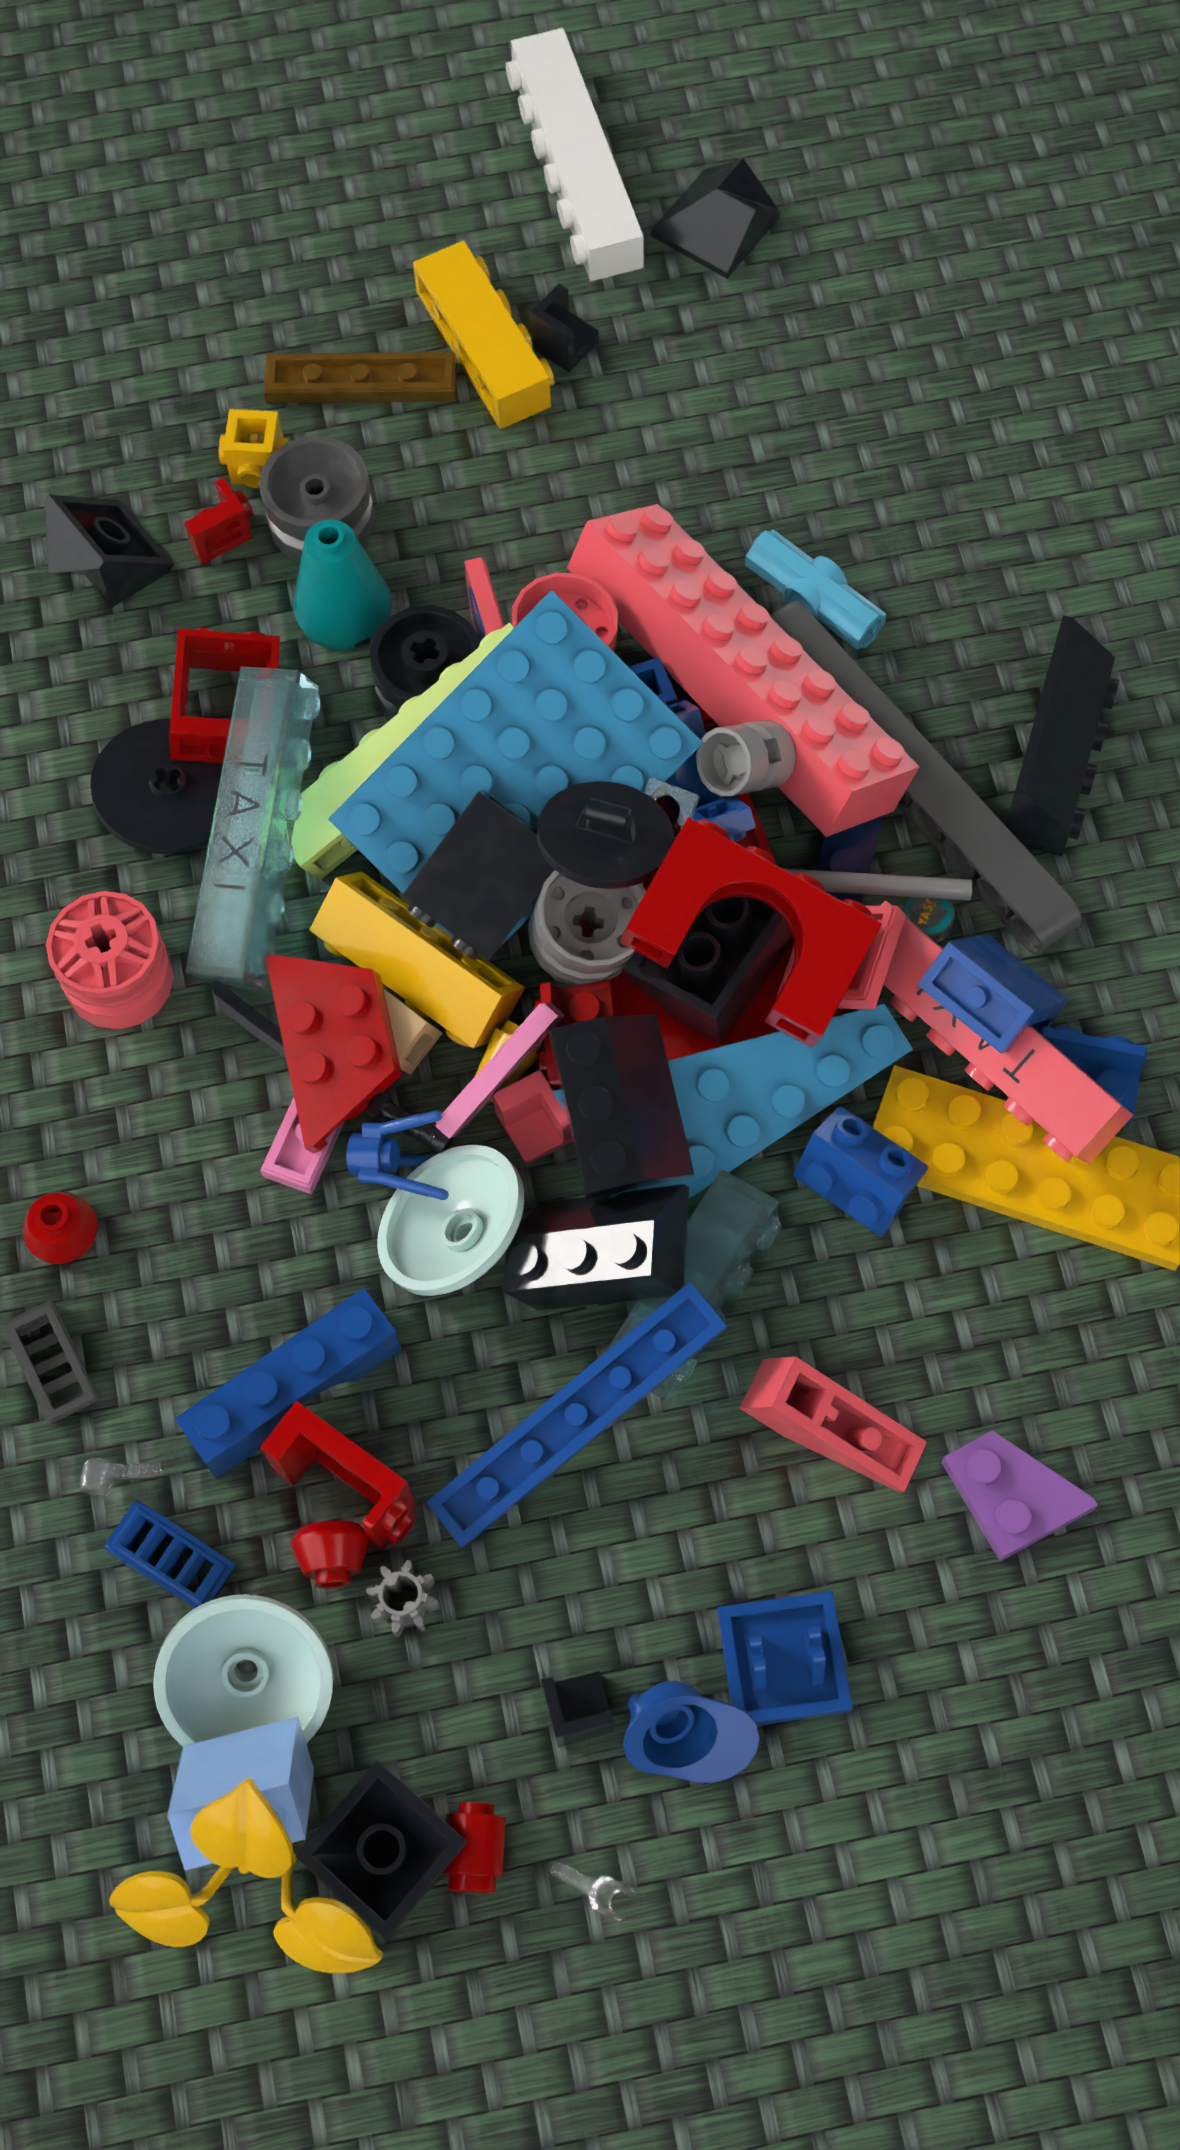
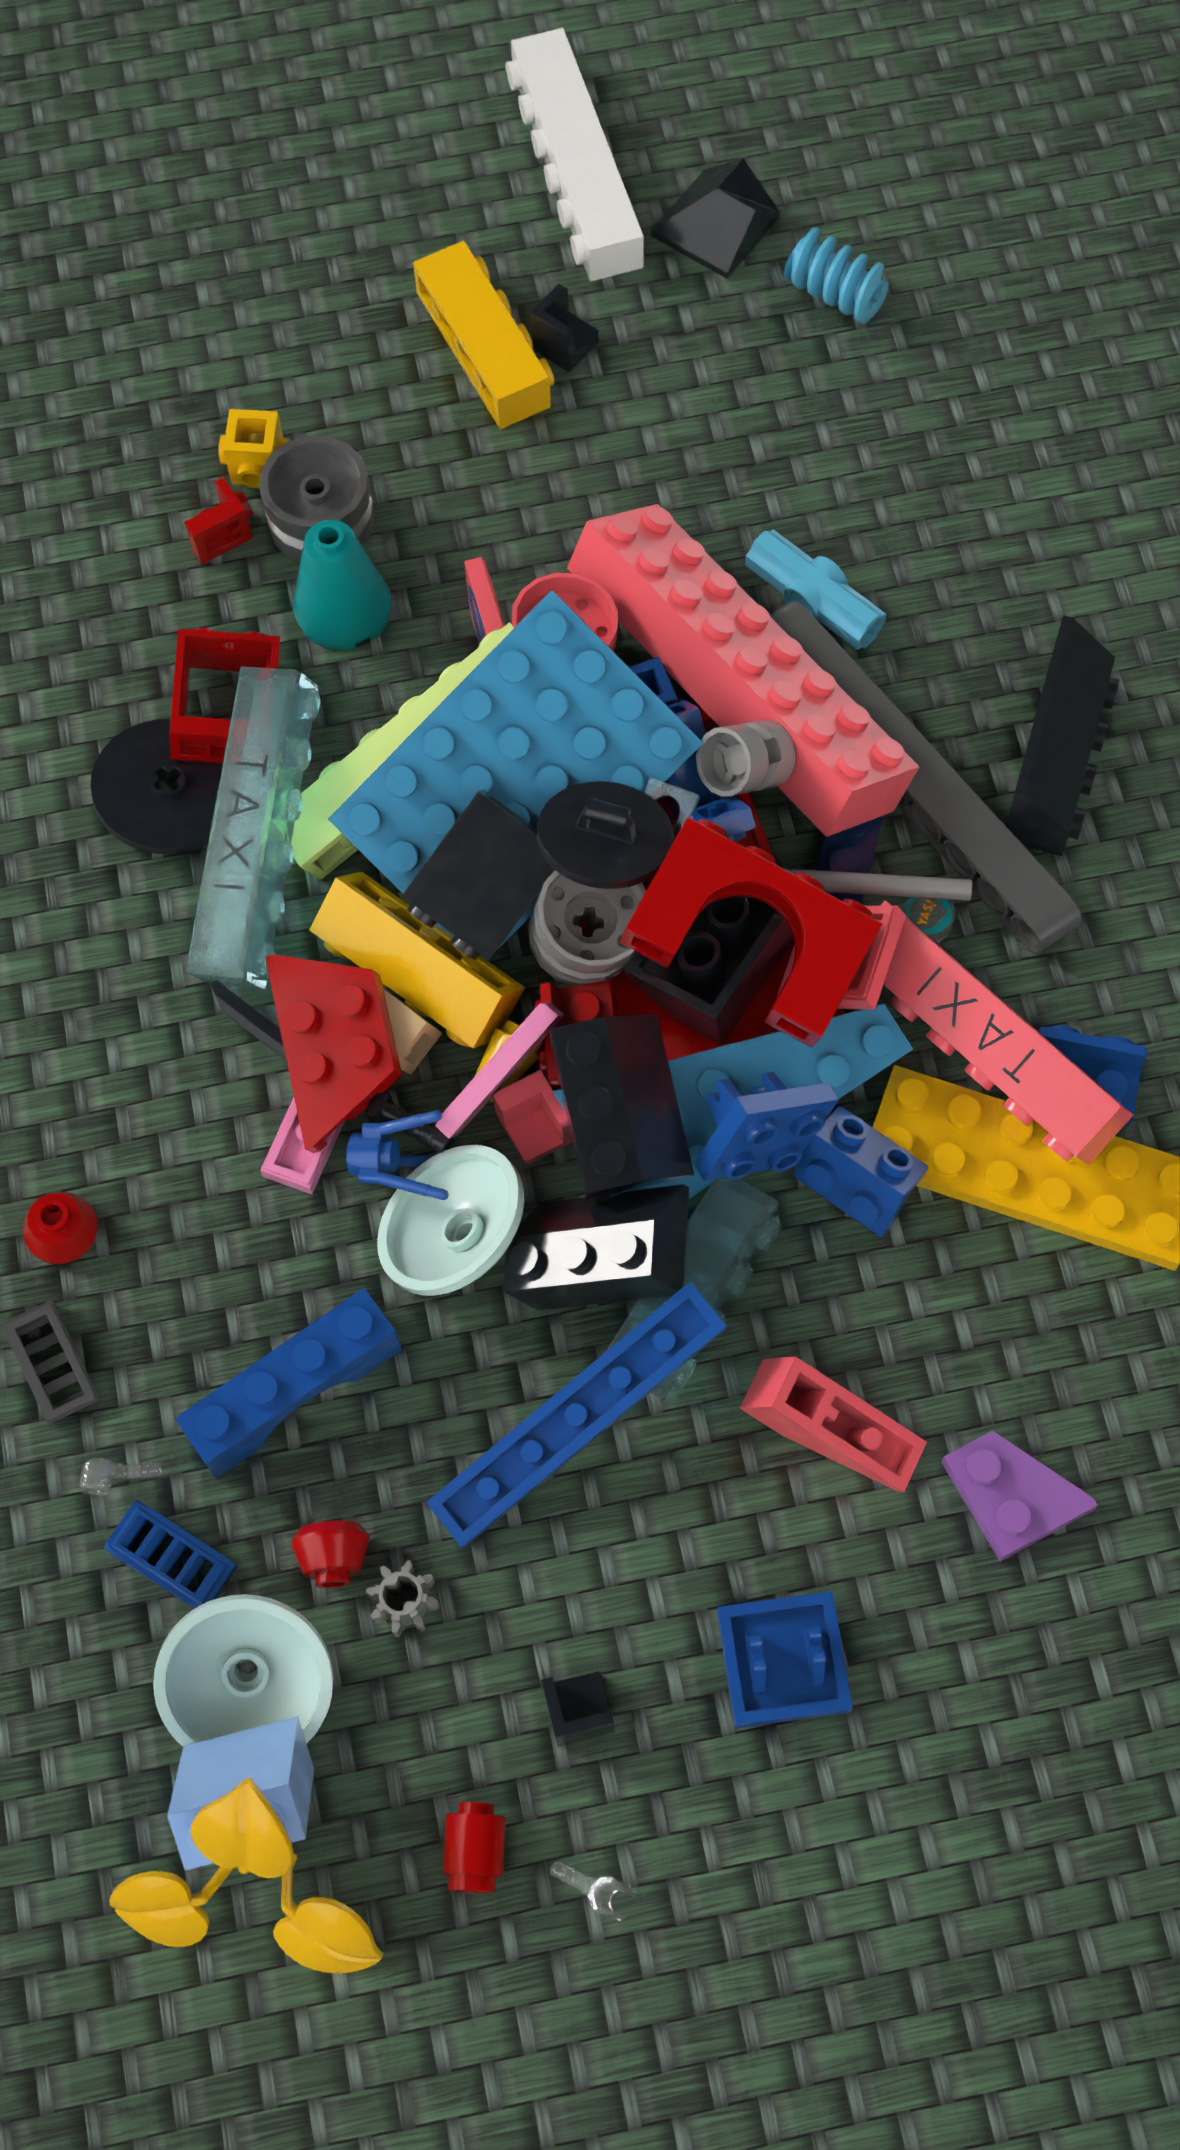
black slope [44,494,174,608] -> none
coral wheel [46,891,174,1030] -> none
red panel [260,1401,417,1552] -> none
pearl gold tile [264,352,457,403] -> none
black slope [295,1760,468,1940] -> none
black wheel [370,605,480,722] -> none
blue piece [623,1681,759,1783] -> none
blue panel [917,934,1069,1054] -> none
none -> blue plate [694,1072,838,1181]
none -> medium azure piece [783,227,889,324]

